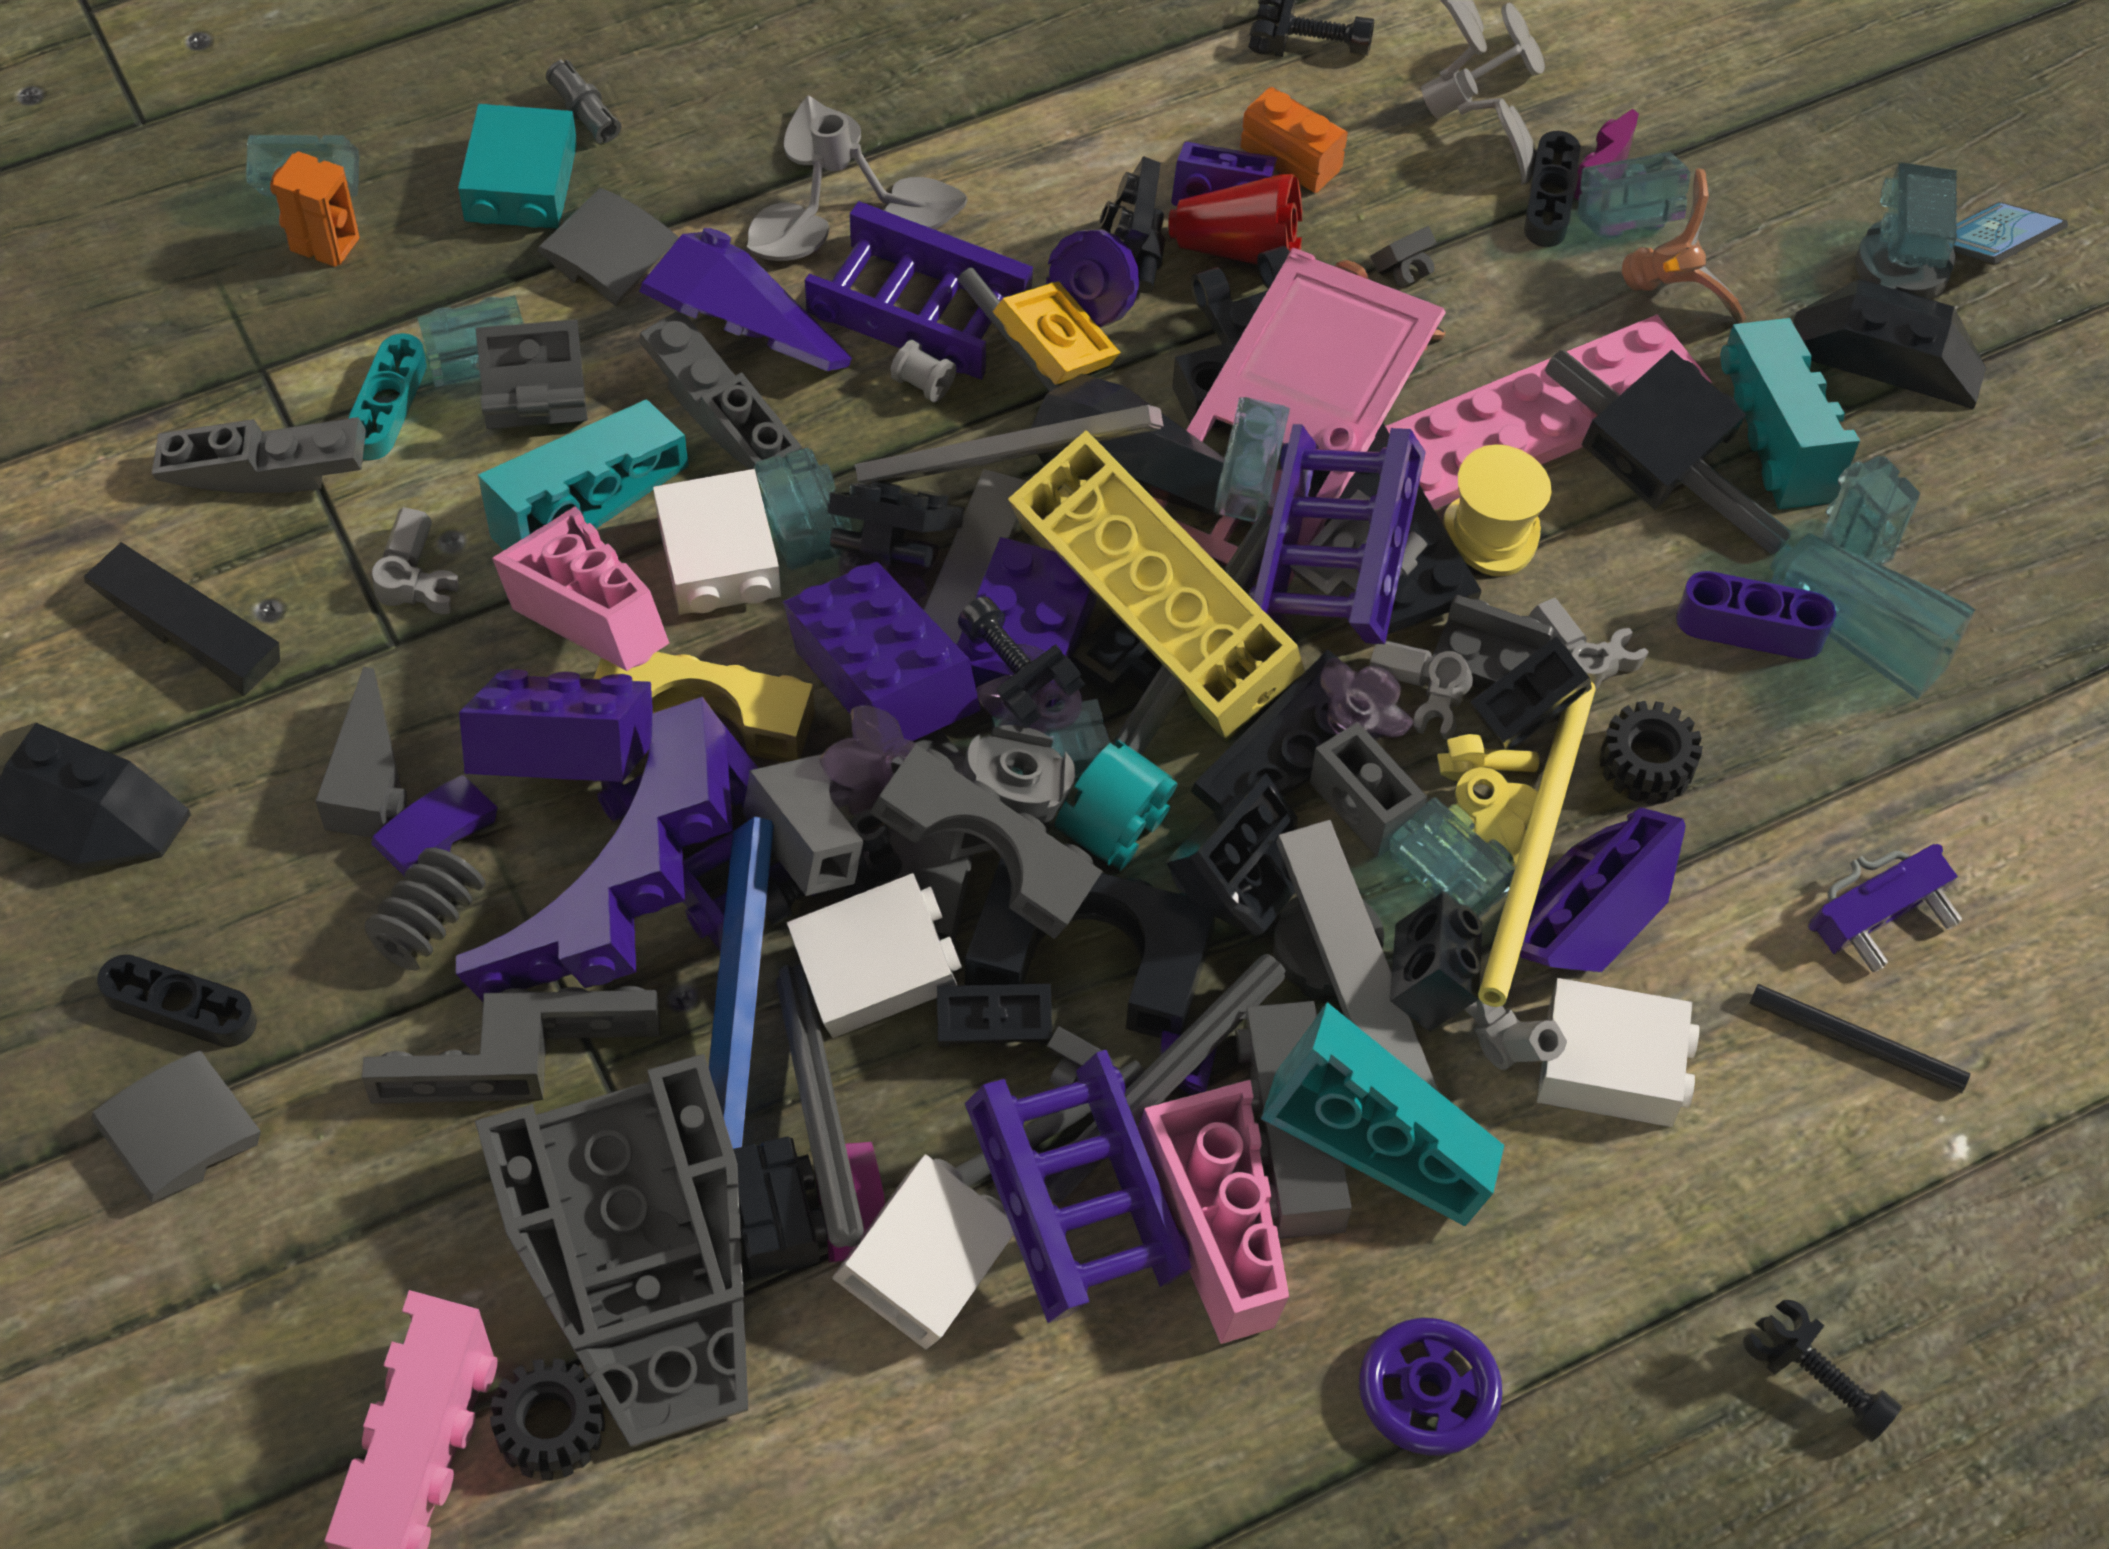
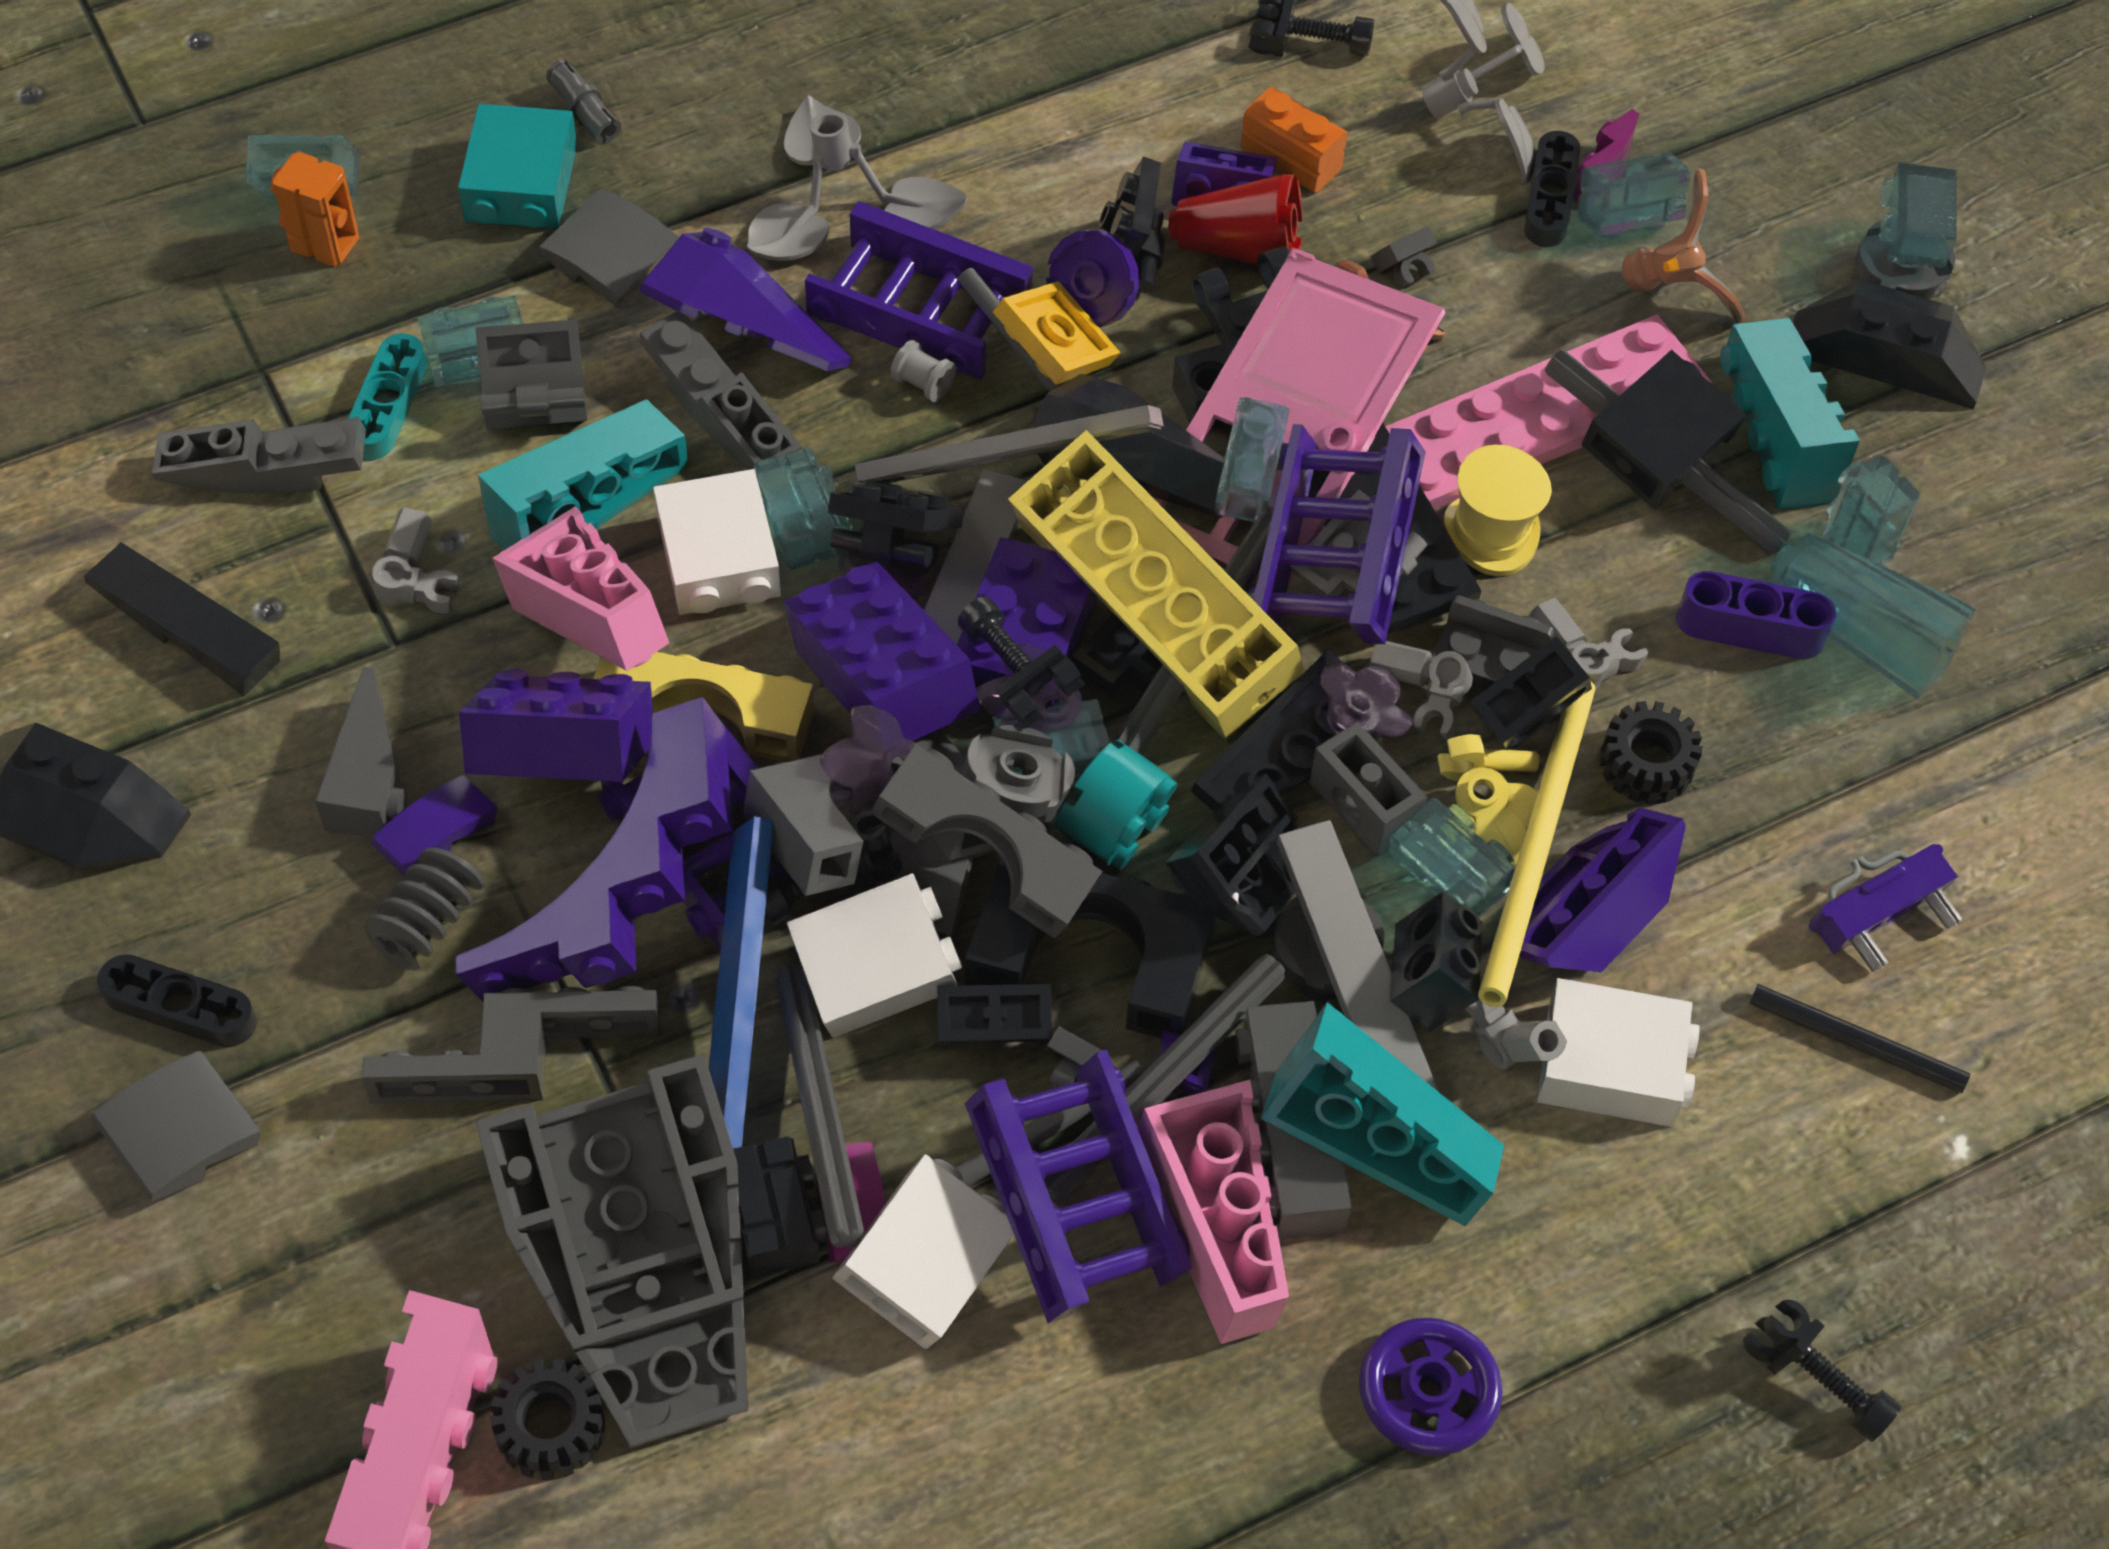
piece [1940,202,2068,264] -> none

